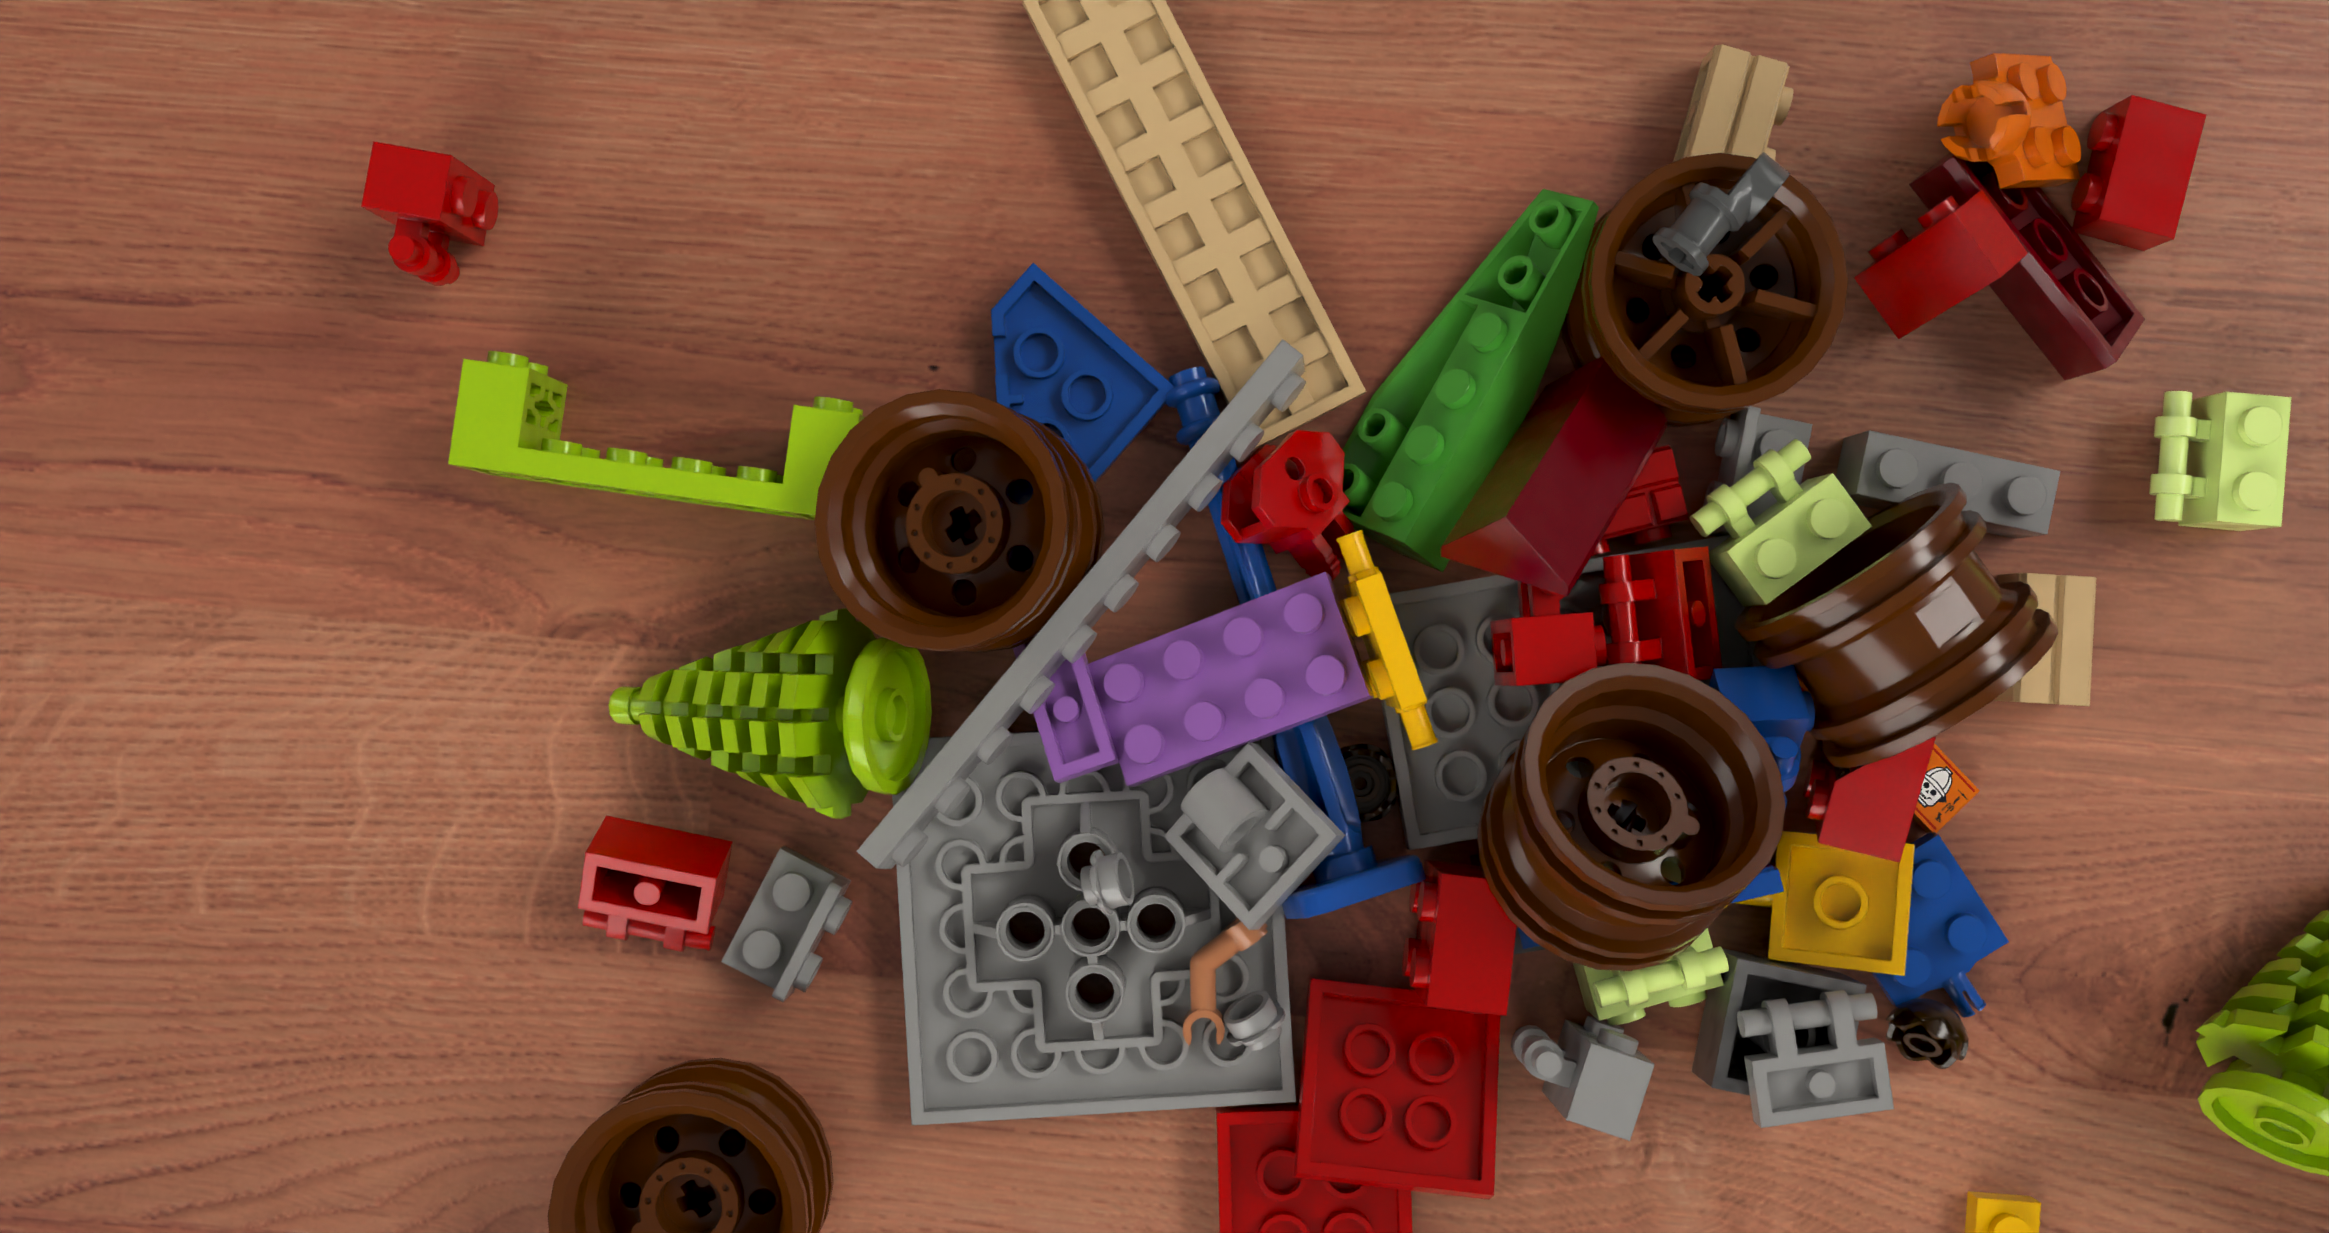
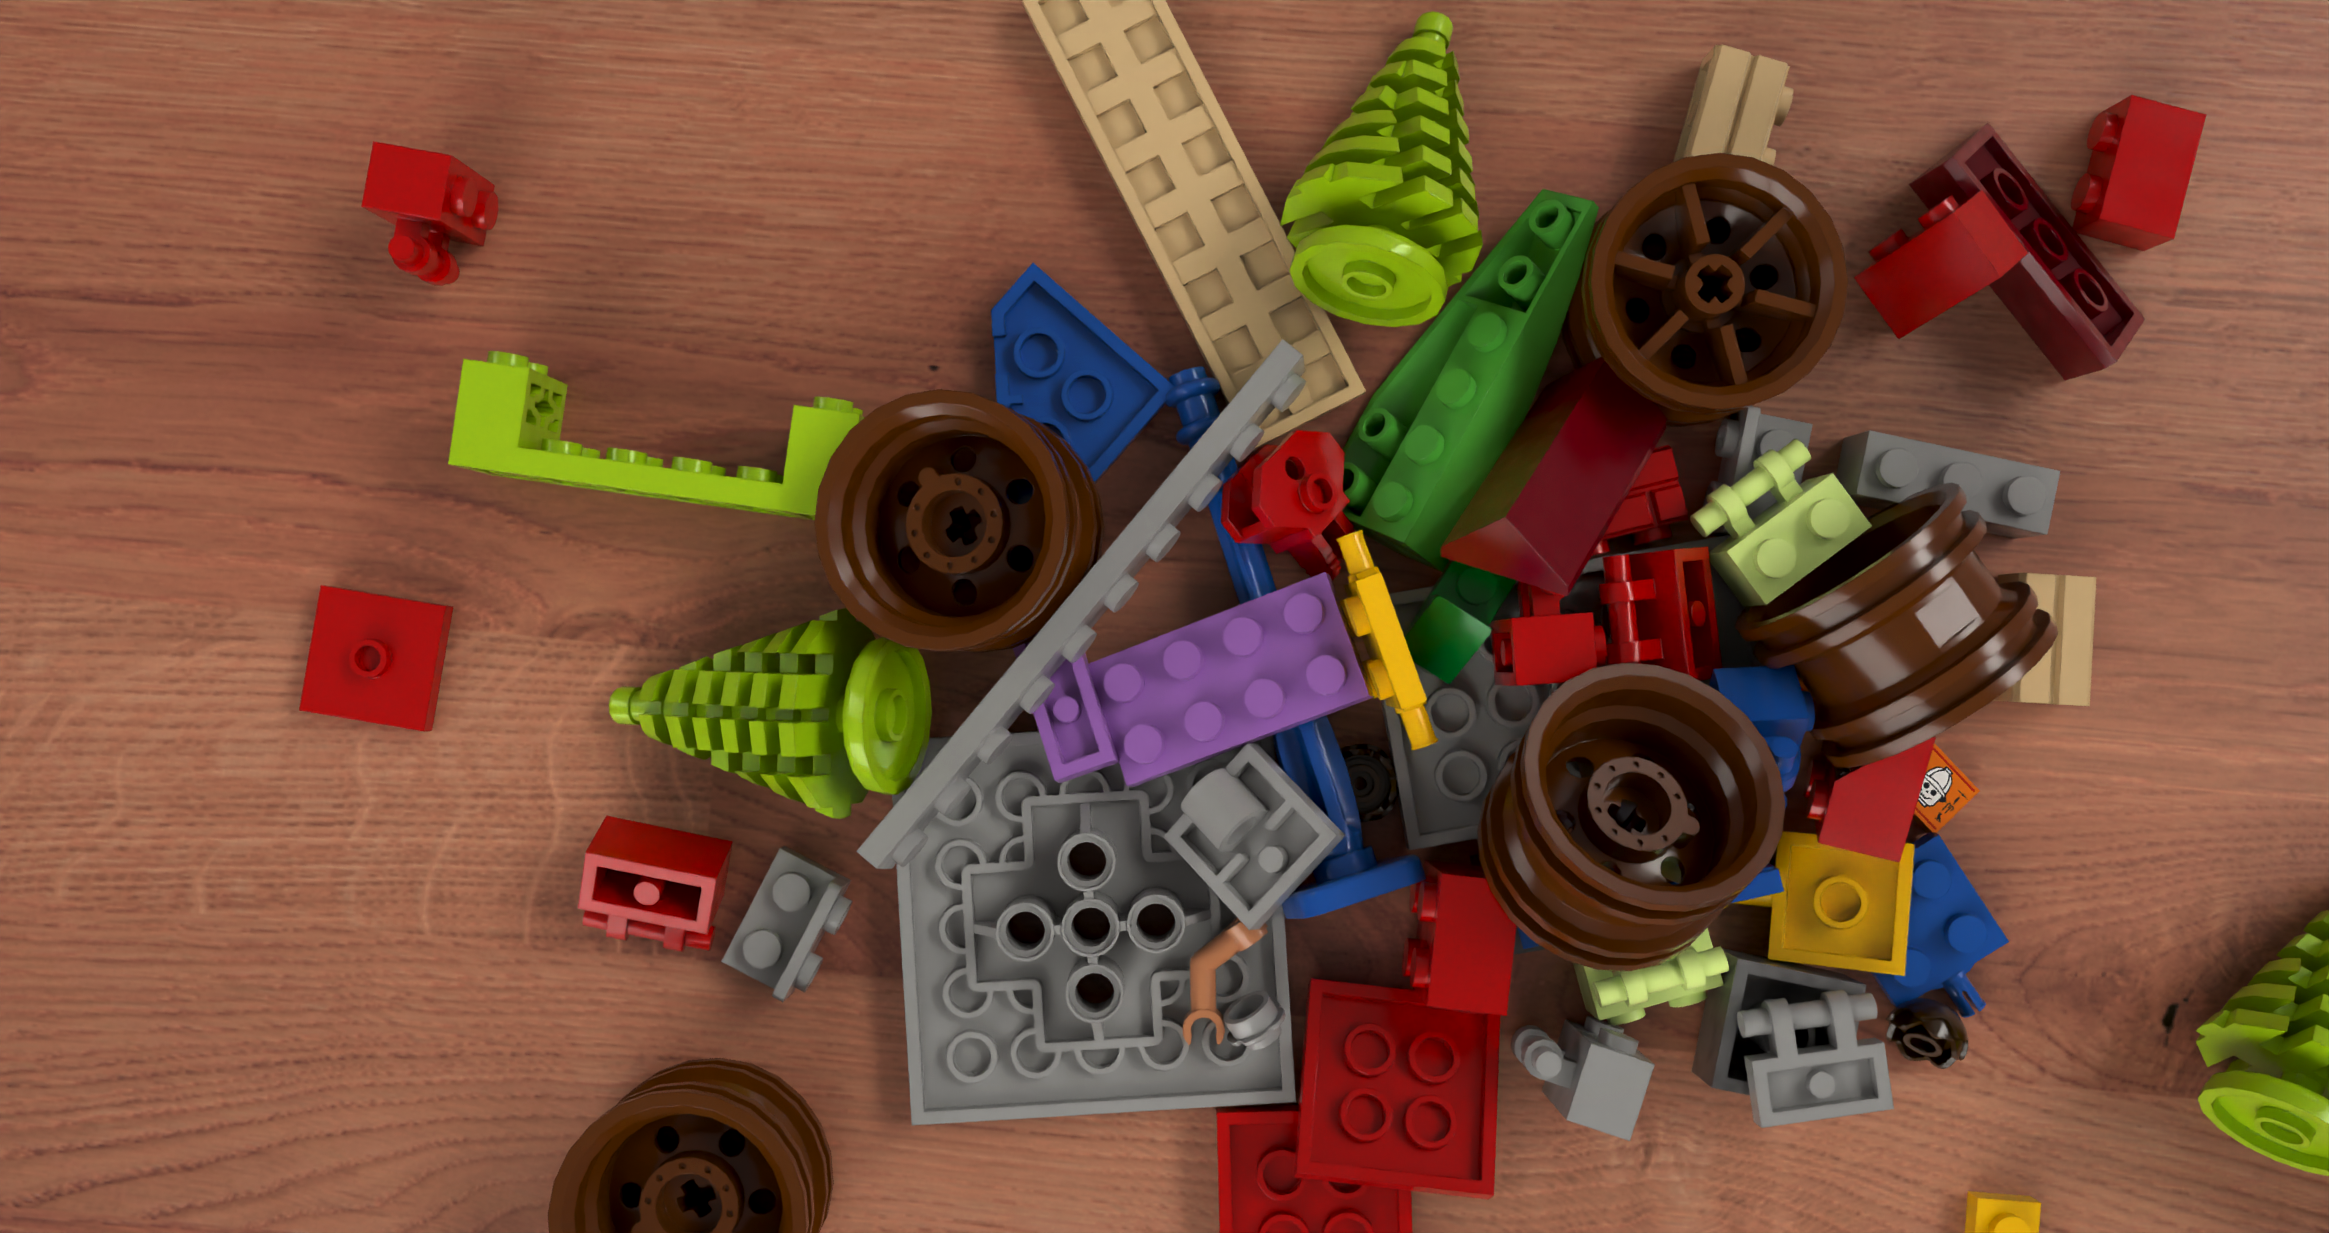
light grey plate [1080,850,1134,915] -> none
dark grey connector [1652,152,1791,276] -> none
orange plate [1937,53,2081,189] -> none
yellowish green brick [2149,391,2292,531] -> none
none -> red plate [299,585,454,732]
none -> lime plant [1280,11,1483,327]
none -> green slope [1404,560,1517,685]

